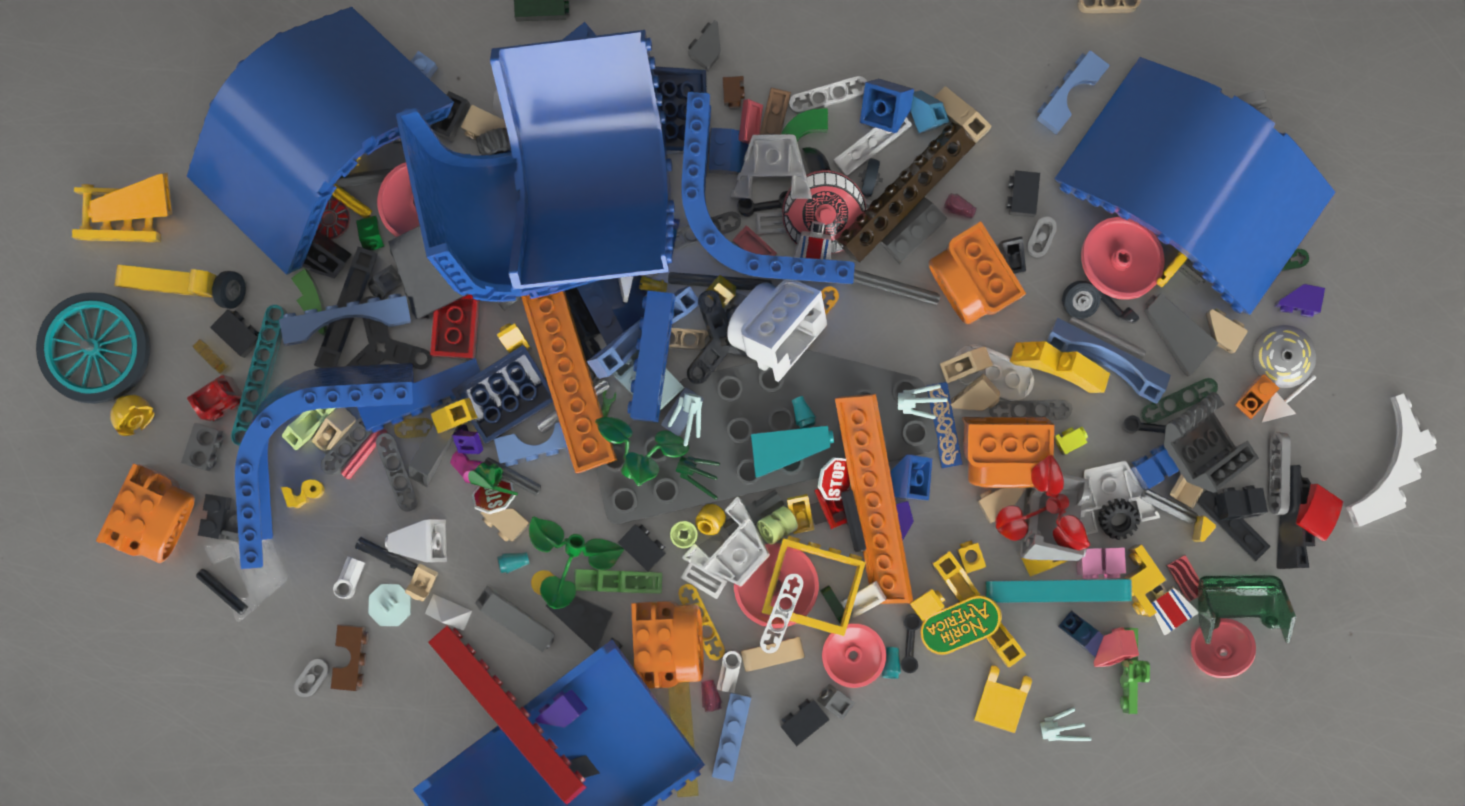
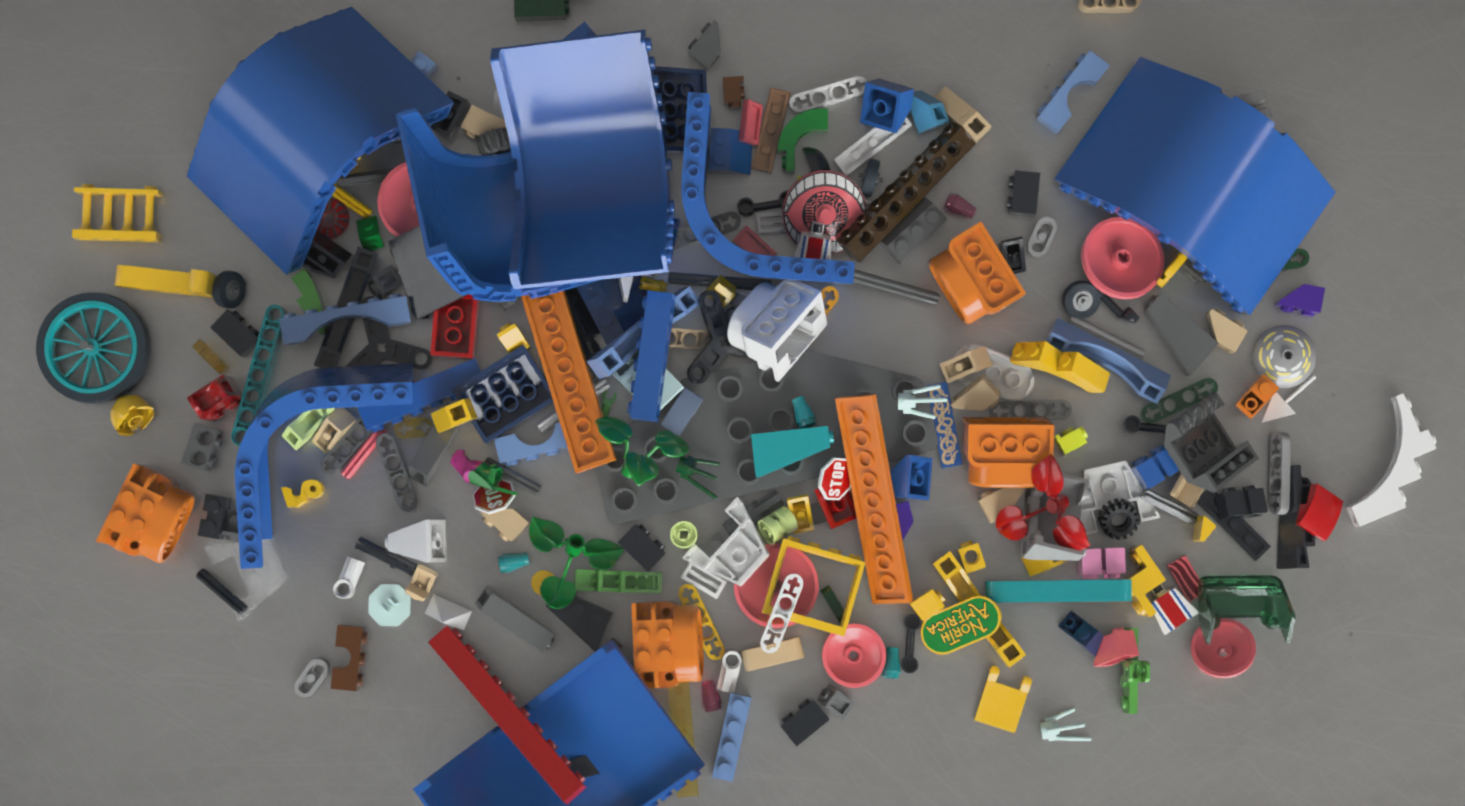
light orange slope [87,172,173,222] -> none
dark purple bracket [452,425,484,454] -> none
dark purple slope [534,689,588,727] -> none
light aqua plant [668,393,703,446] -> none
yellow head [695,504,726,535] -> none
white wing [731,135,812,199] -> none
white tile [840,581,887,620] -> none
black axle [841,490,866,552] -> none

